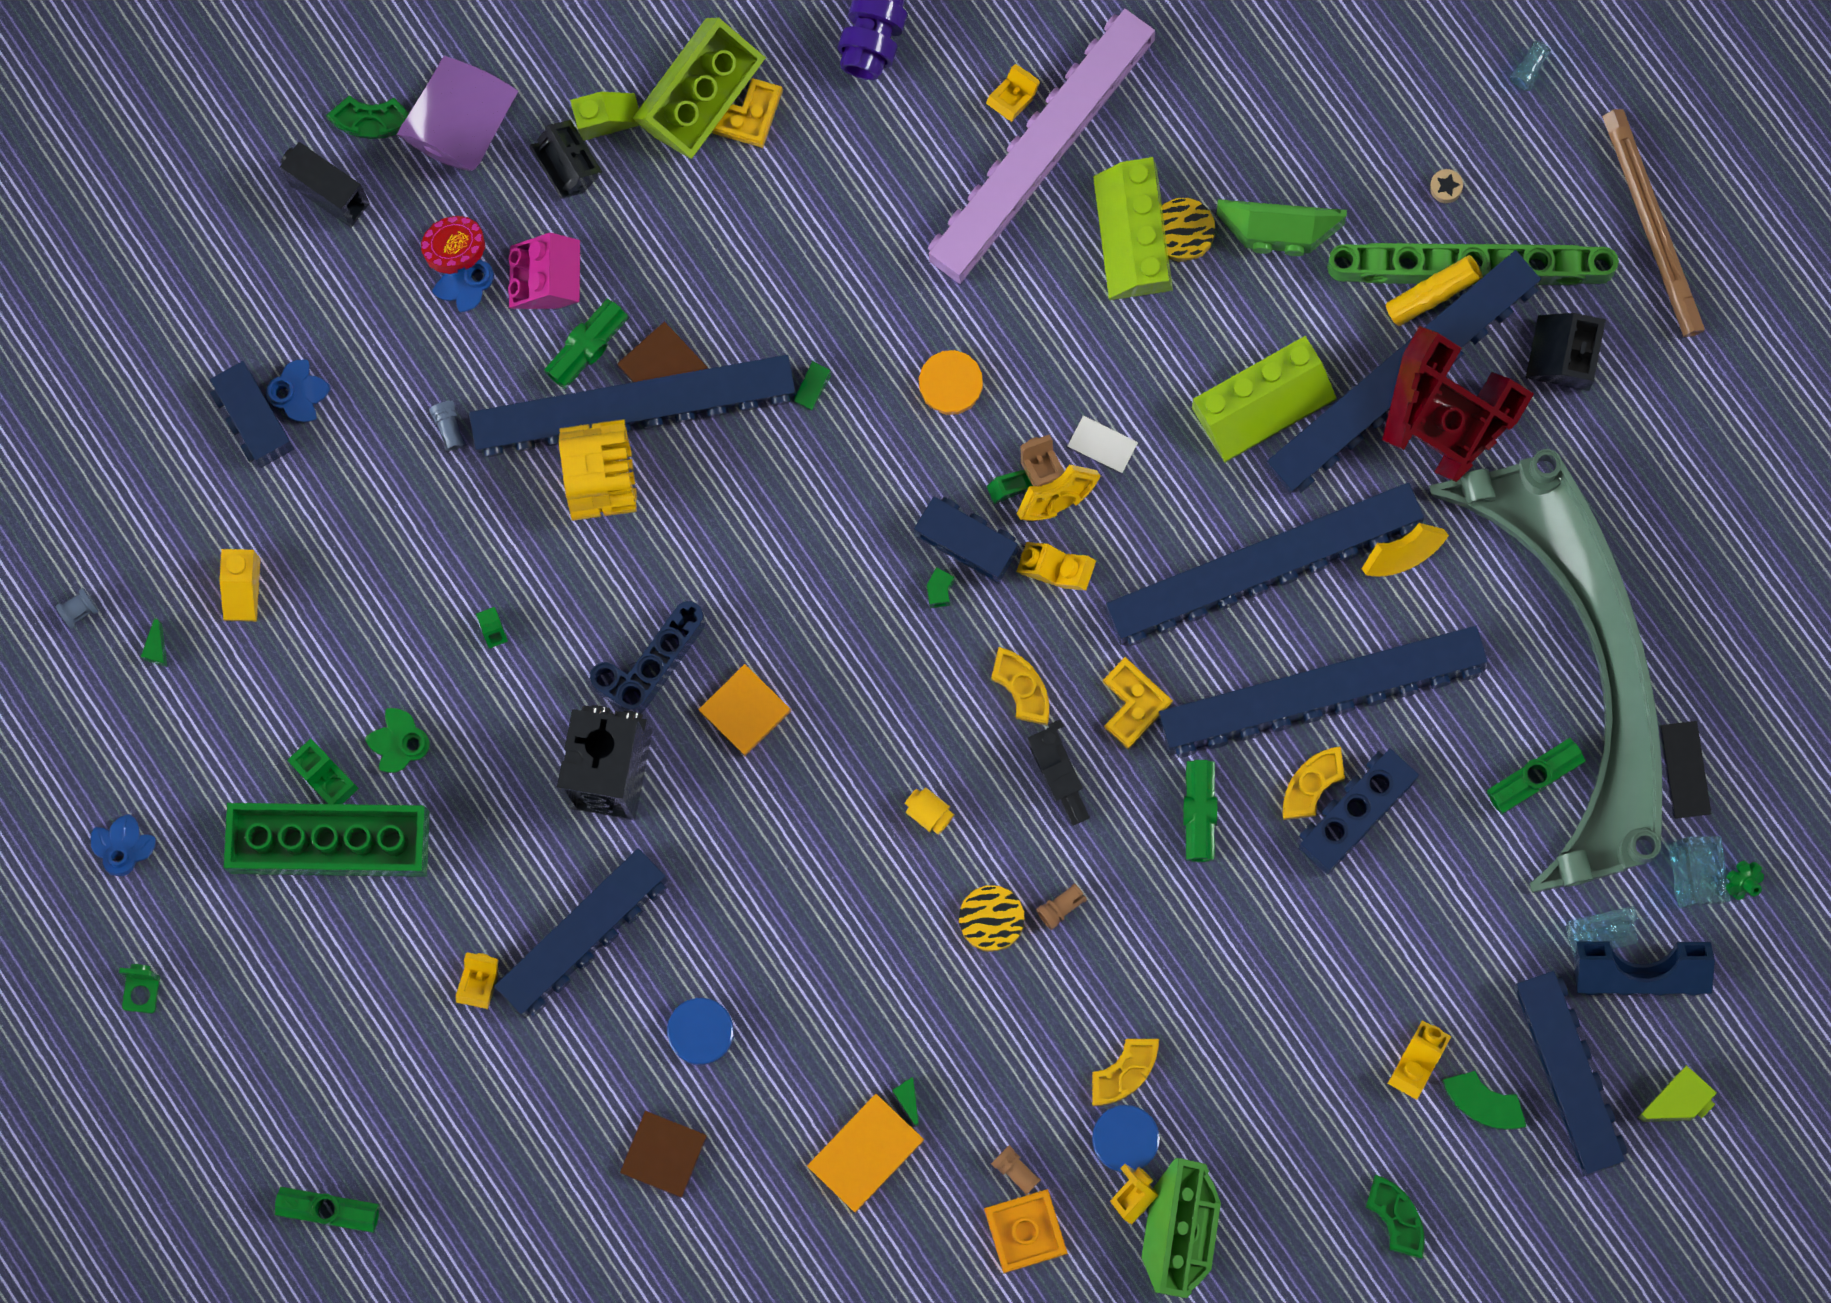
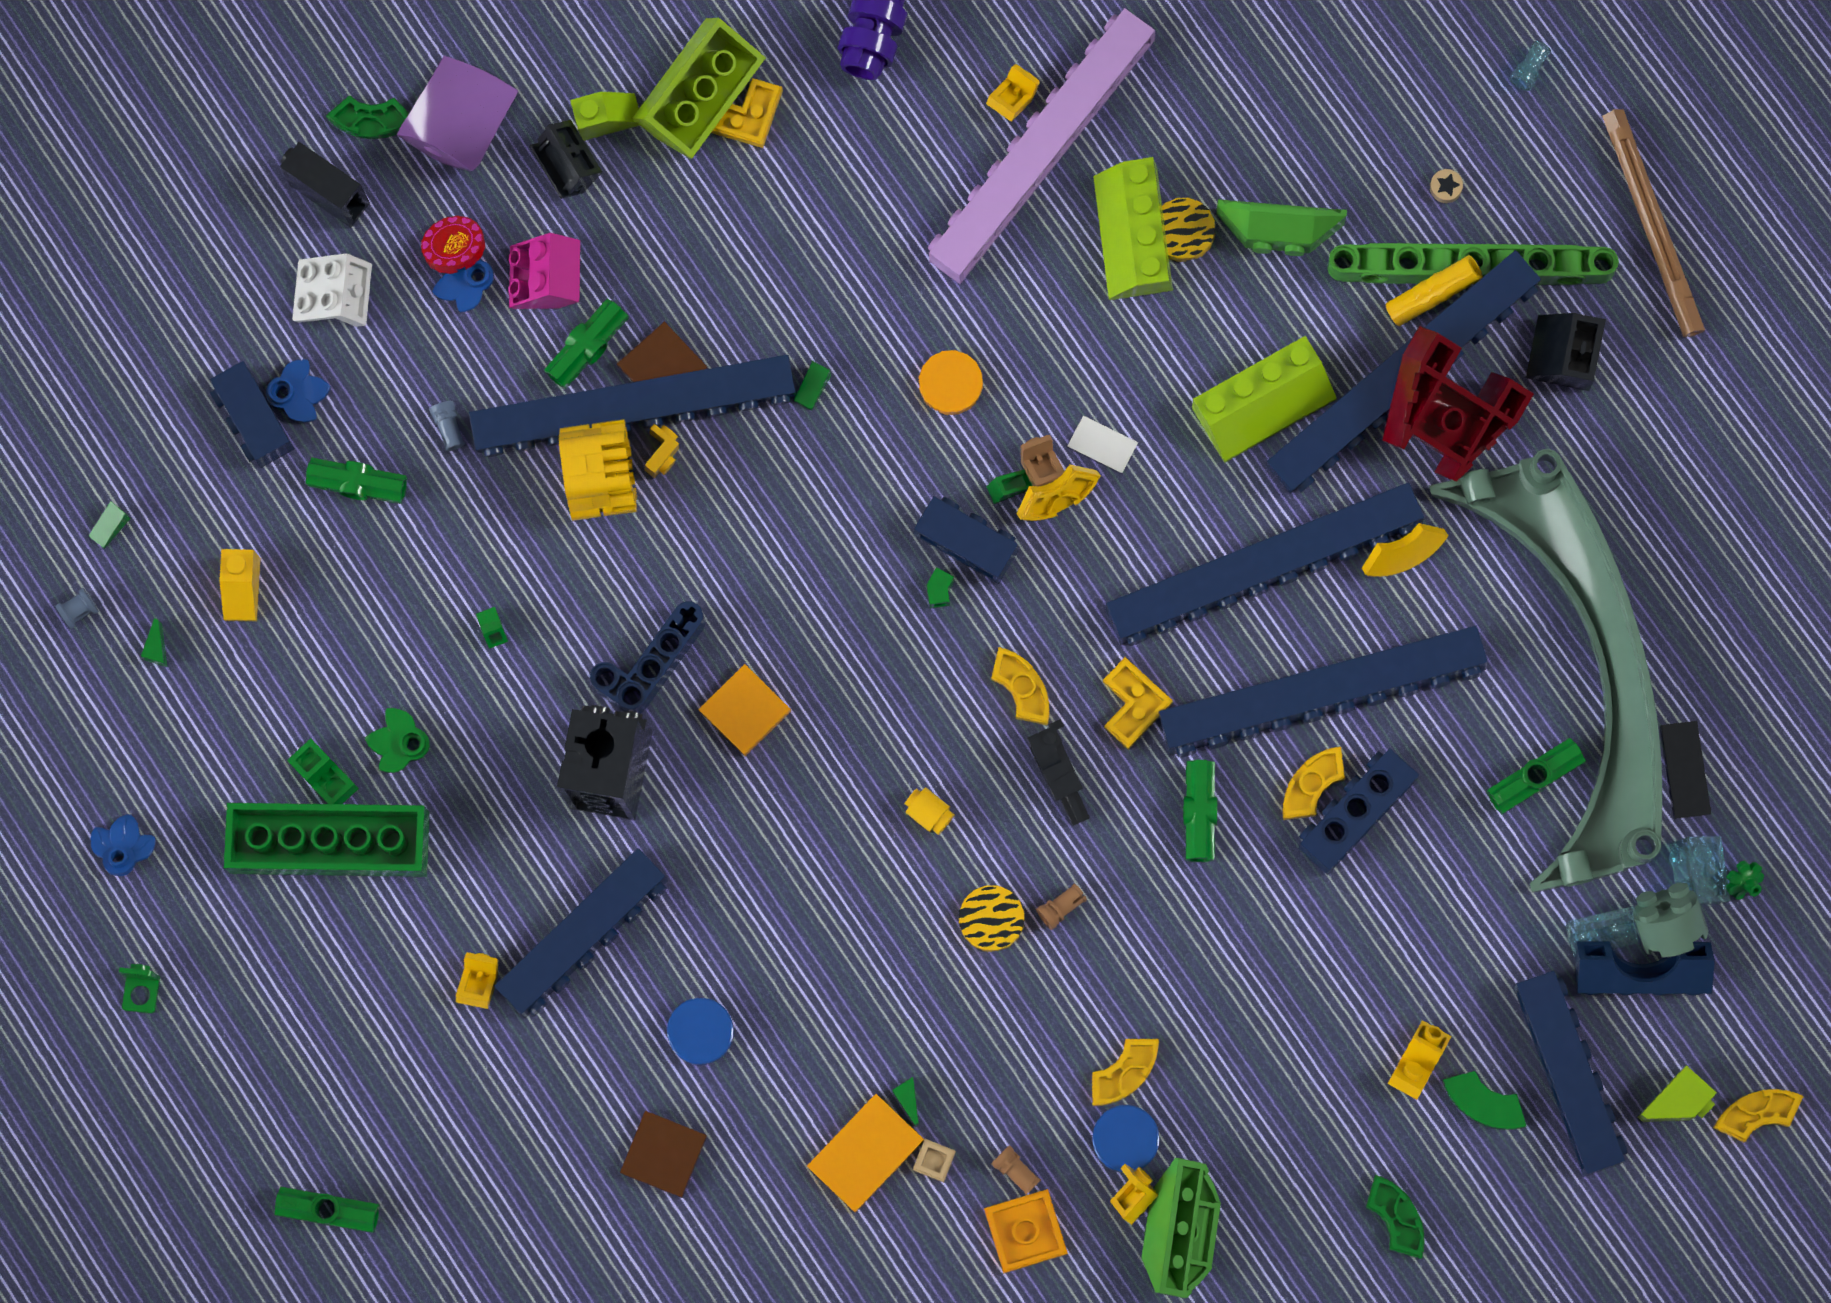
yellow slope [1016,542,1096,591] -> none
none -> piece [89,501,131,549]
none -> white bracket [292,253,372,327]
none -> green piece [305,457,407,504]
none -> yellow bracket [644,424,679,478]
none -> tan tile [913,1139,956,1183]
none -> sand green brick [1632,882,1709,957]
none -> yellow tile [1713,1089,1804,1143]

